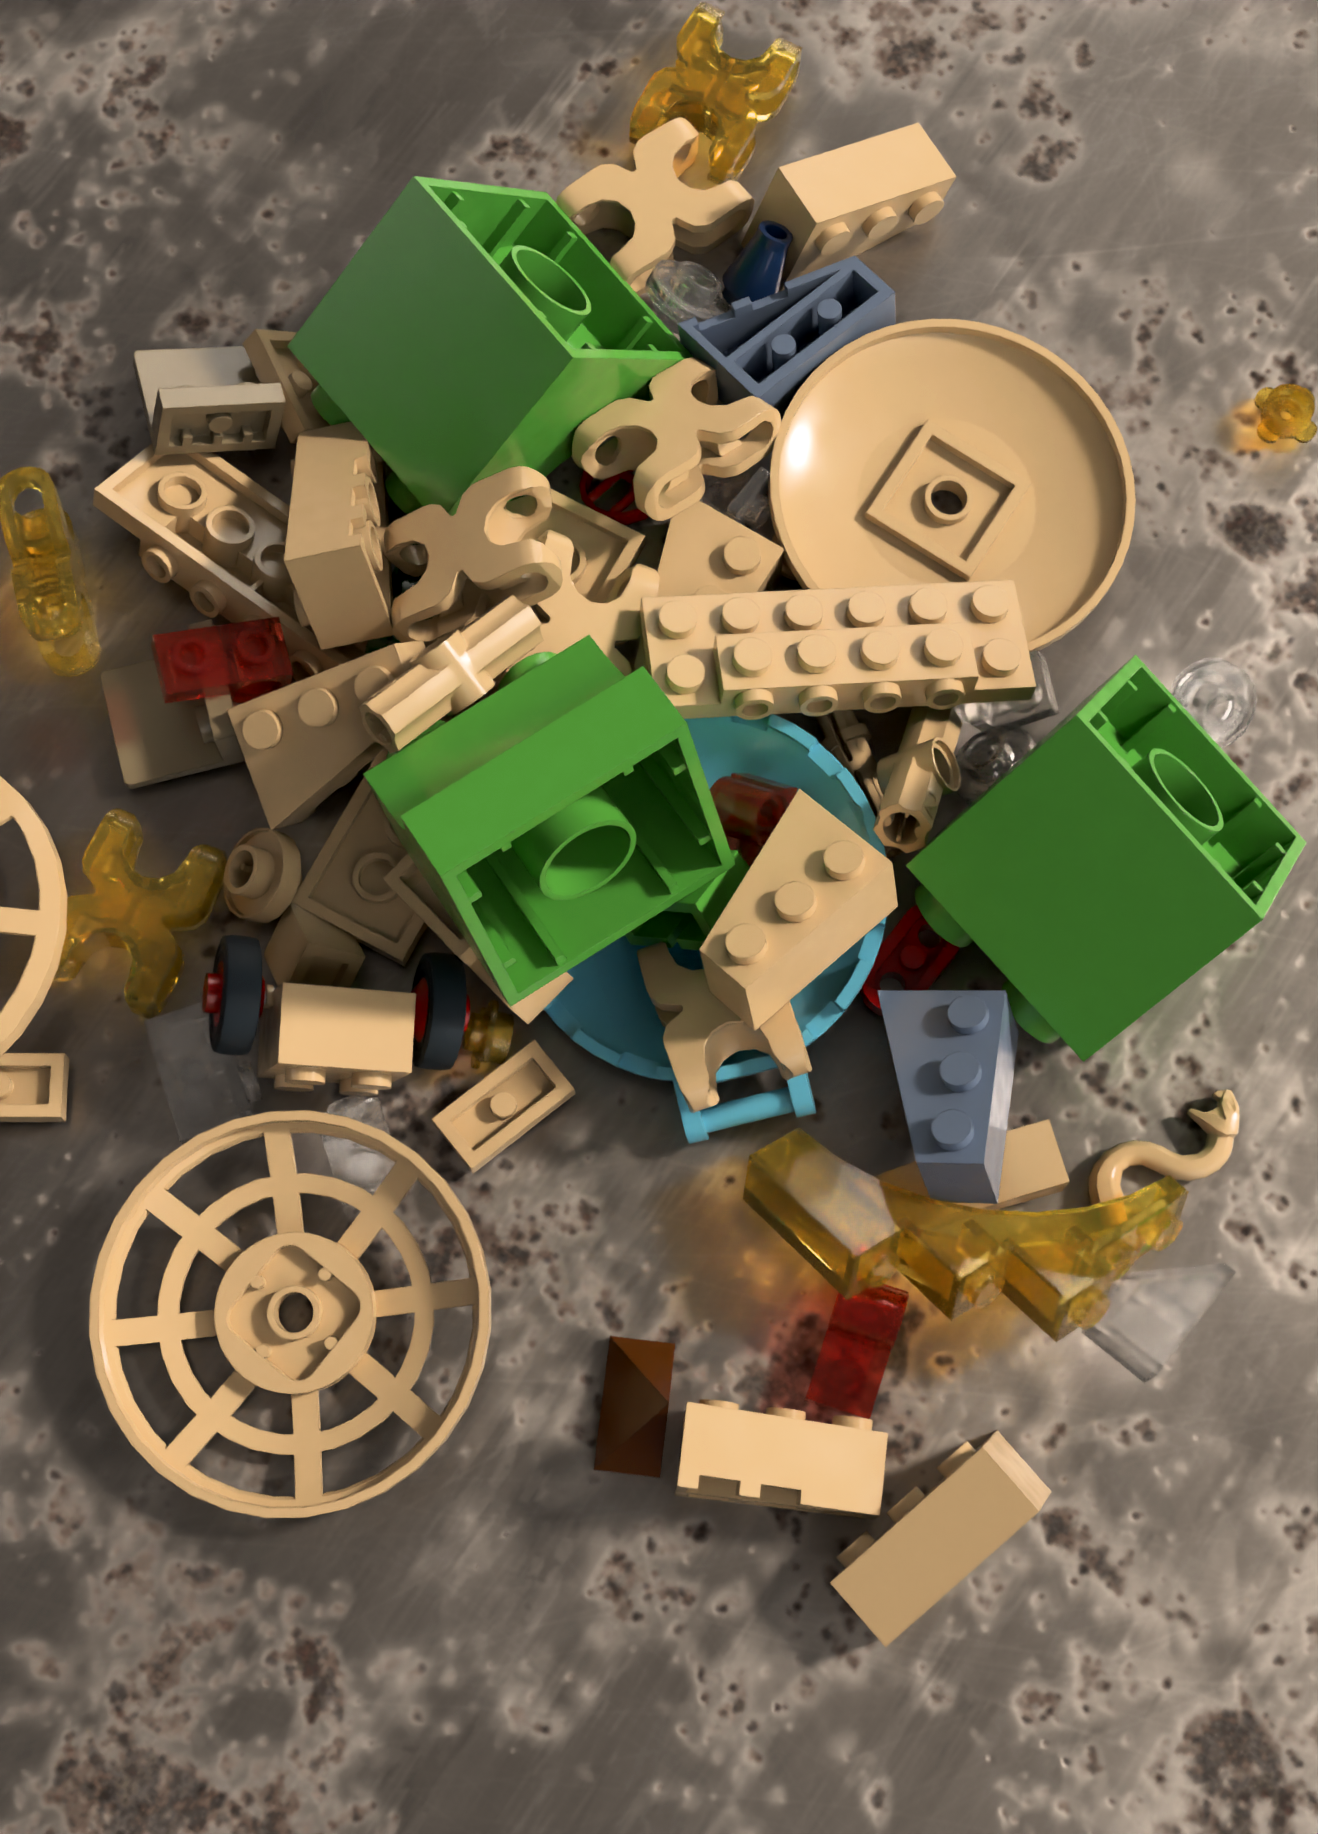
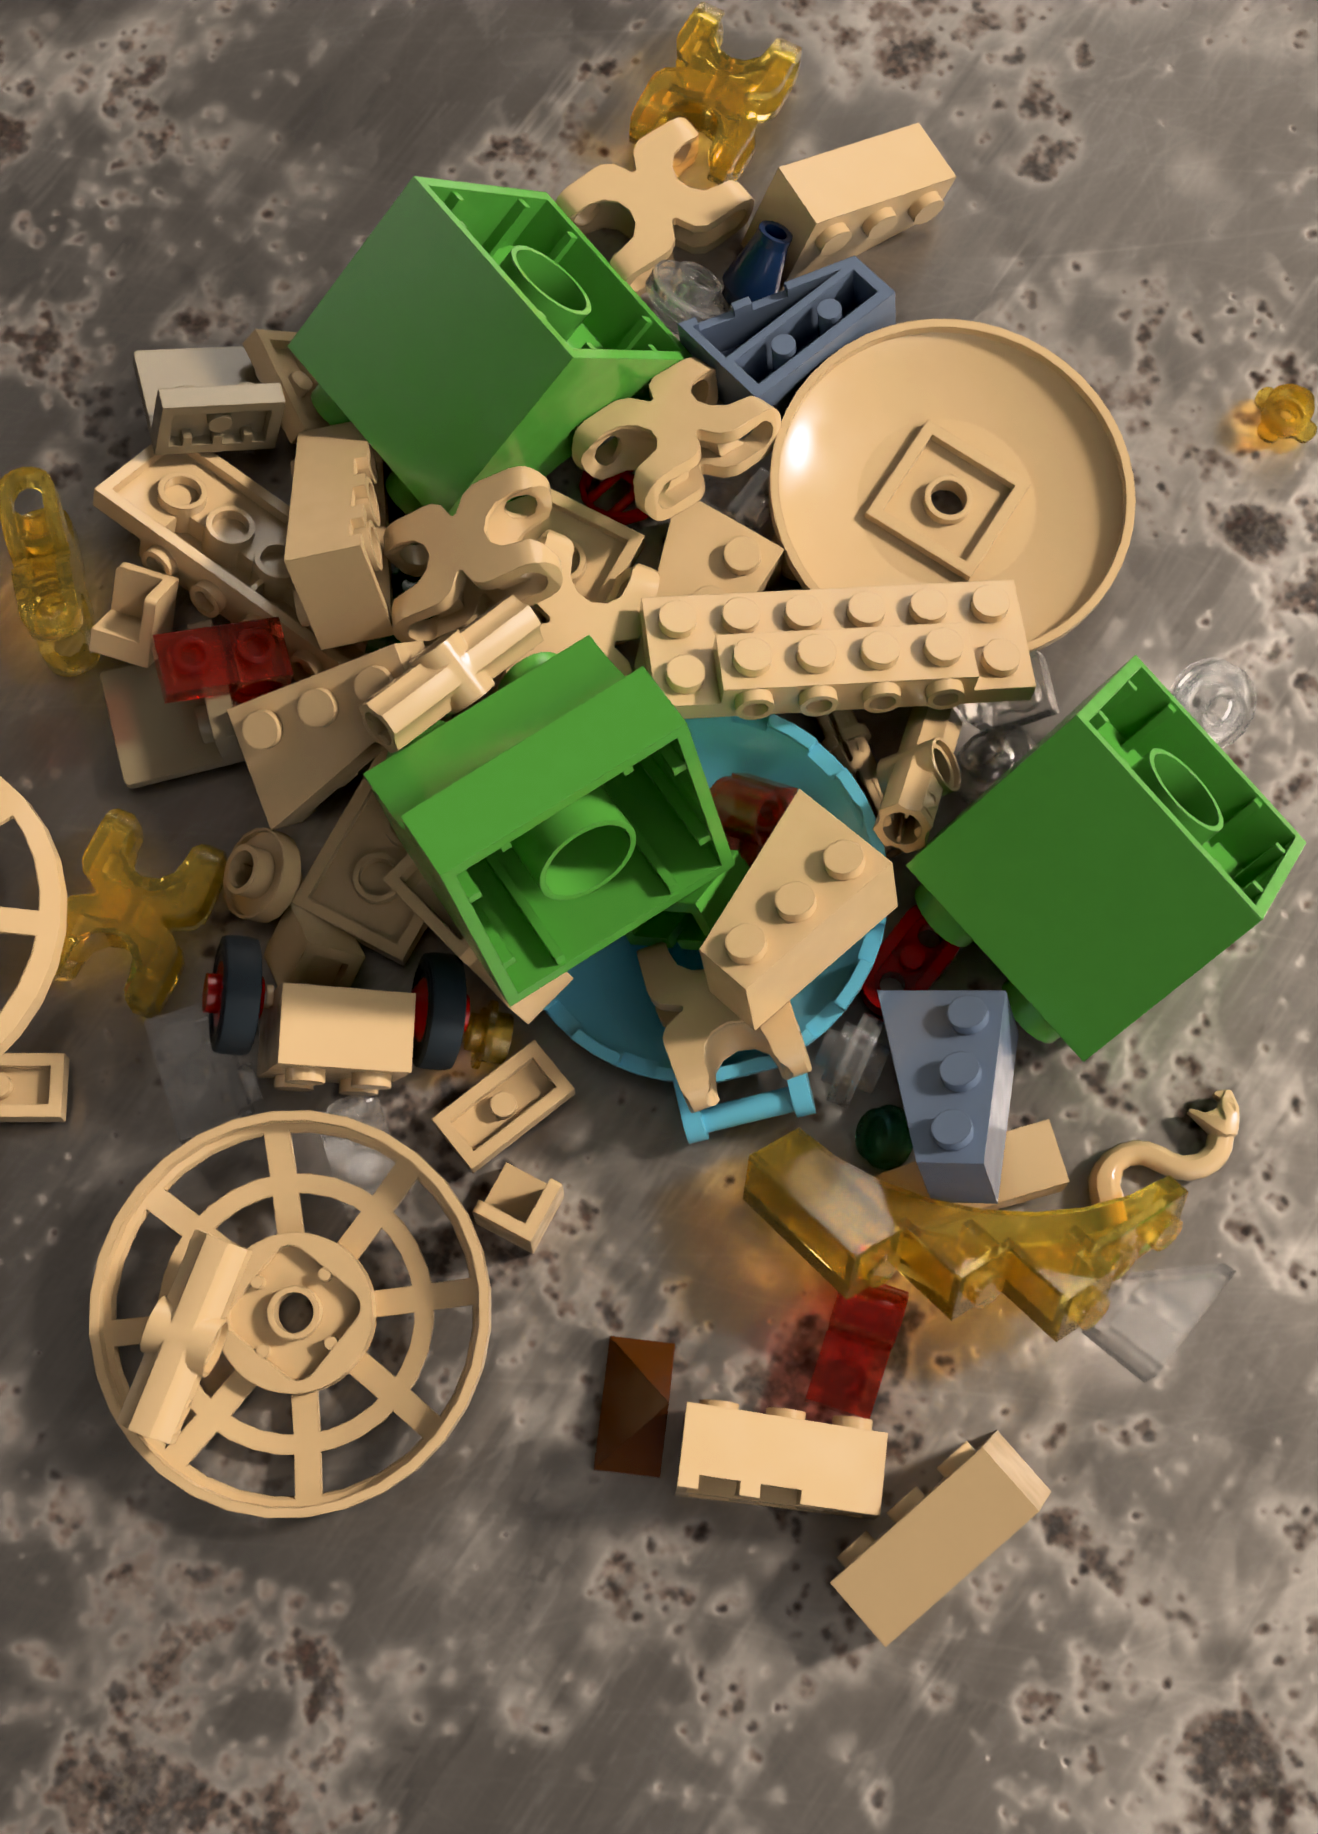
none -> tan panel [89,562,179,668]
none -> tan piece [116,1229,253,1444]
none -> tan panel [472,1162,564,1254]
none -> clear plate [814,1012,891,1109]
none -> clear green plate [855,1104,913,1170]

